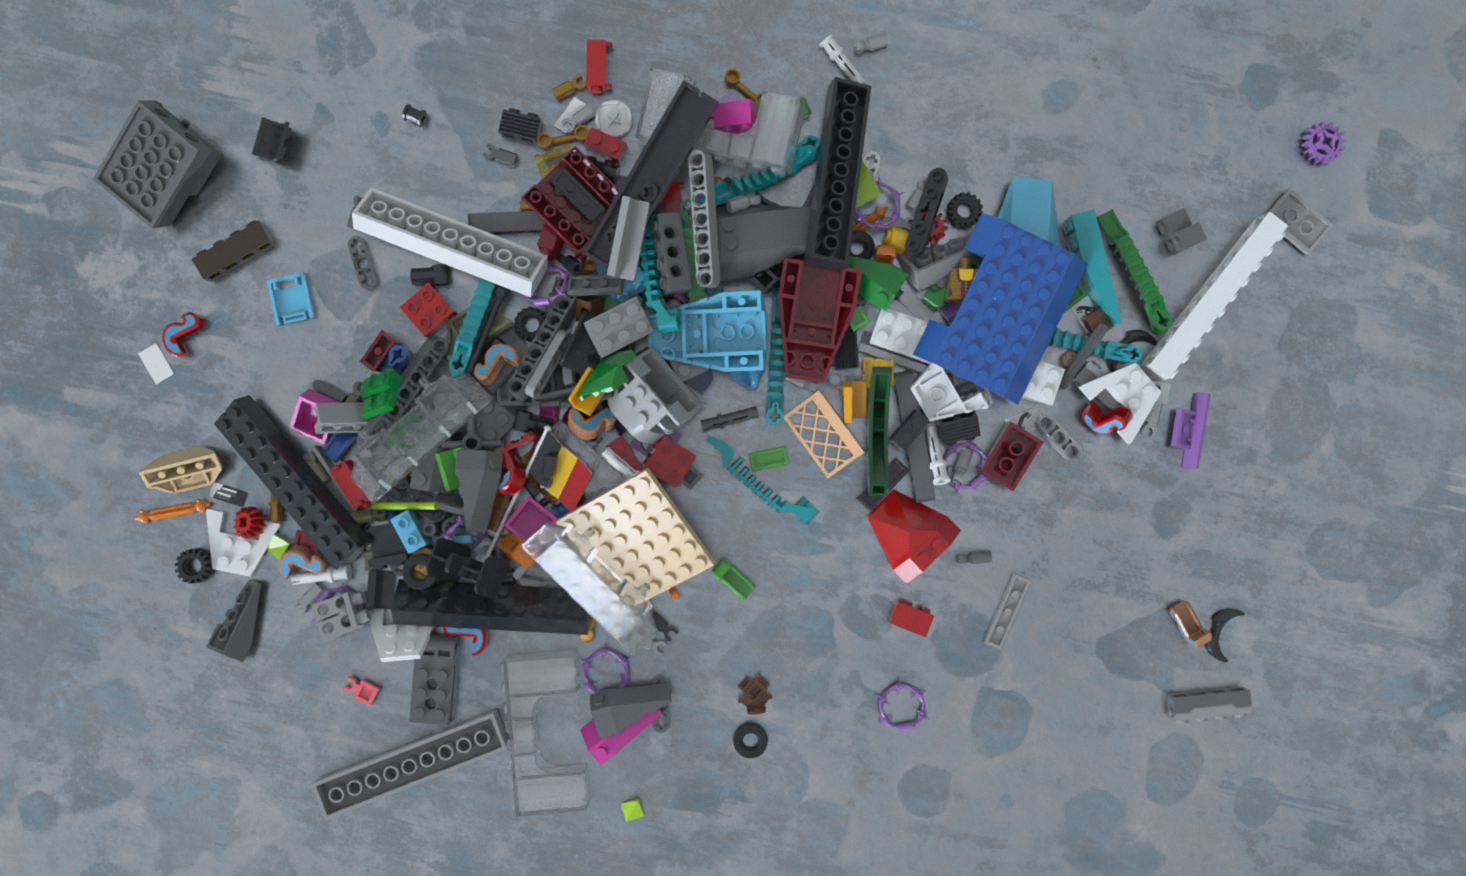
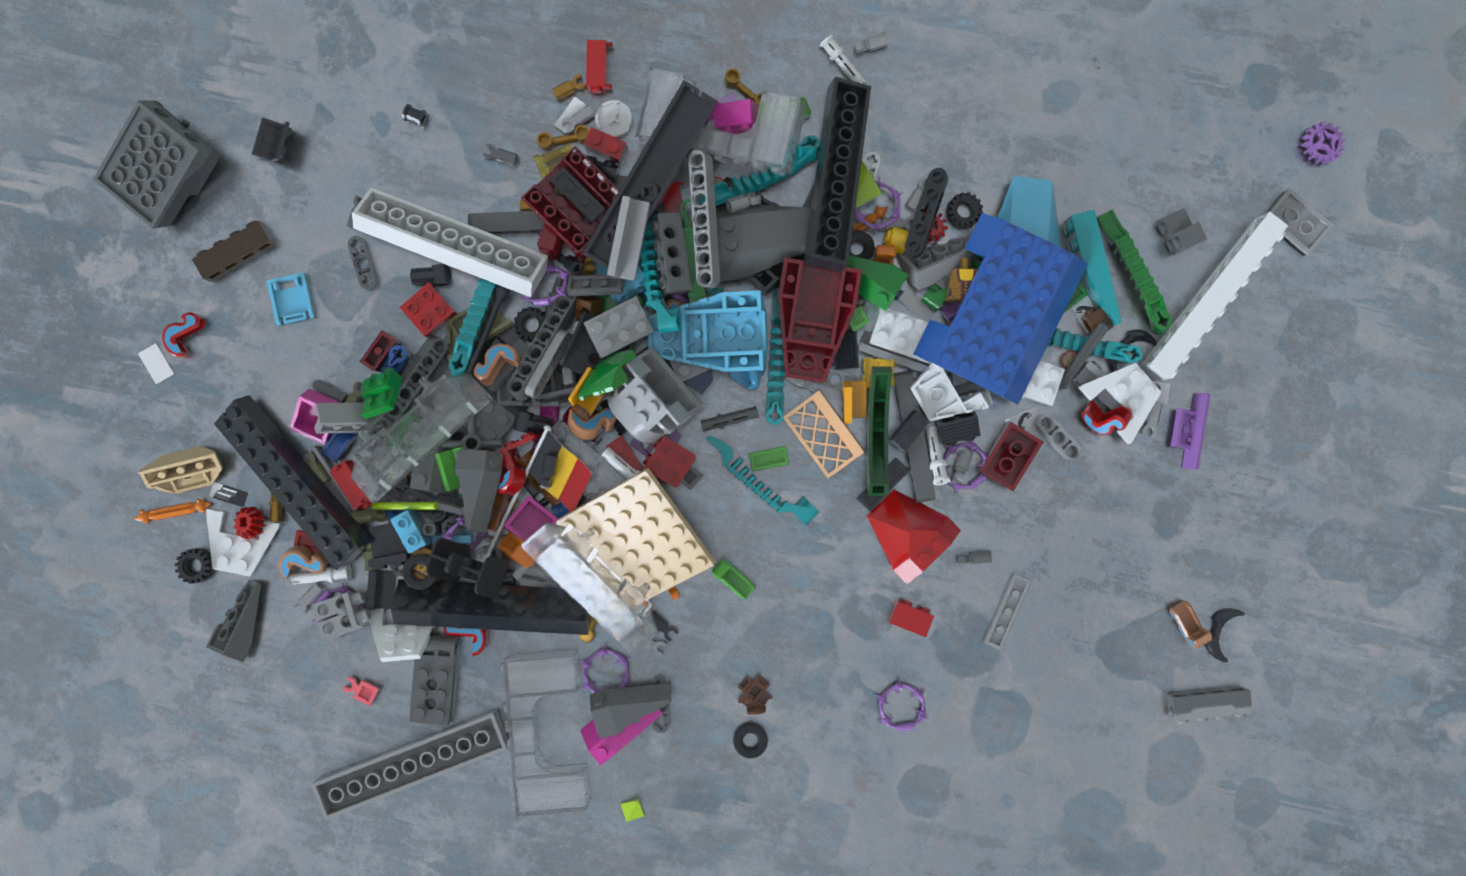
lime slope [267,533,294,560] -> none
black brick [498,108,543,144] -> none
none -> reddish brown piece [572,404,590,420]

